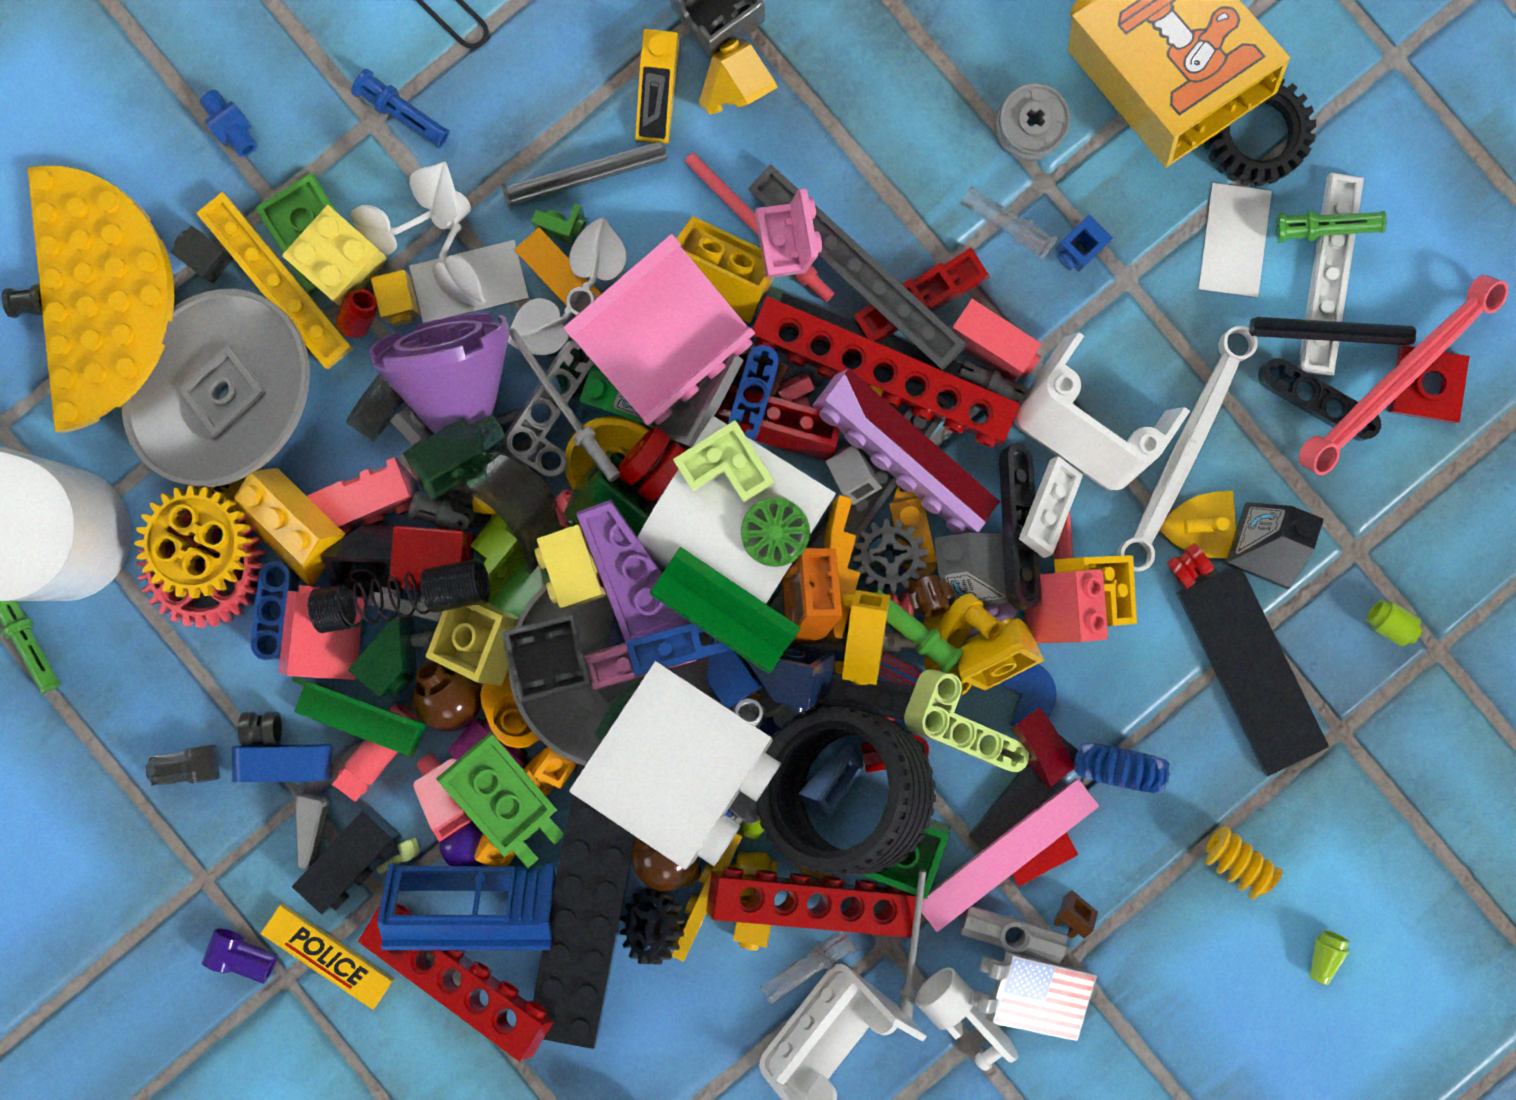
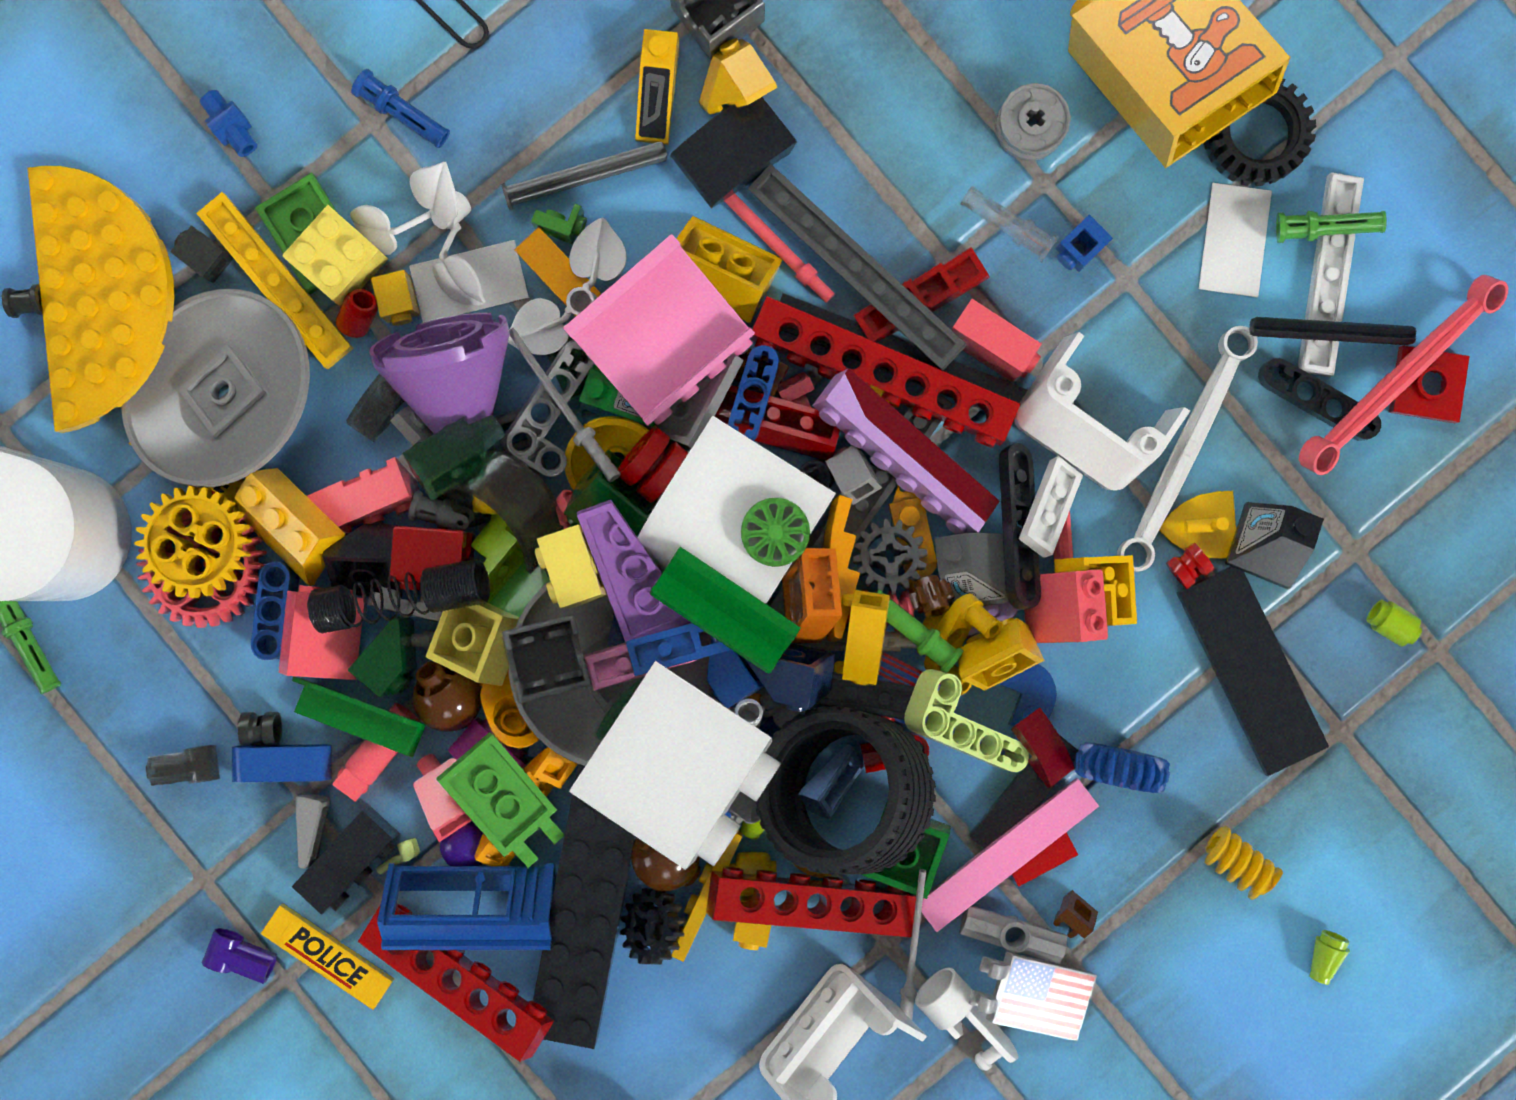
yellowish green plate [673,420,775,503] -> none
bright pink bracket [755,188,822,278] -> none
clear pin [760,931,859,1004] -> none
dark grey pin [957,359,1028,404] -> none
none -> black slope [670,97,797,209]
none -> black wheel [799,459,835,489]

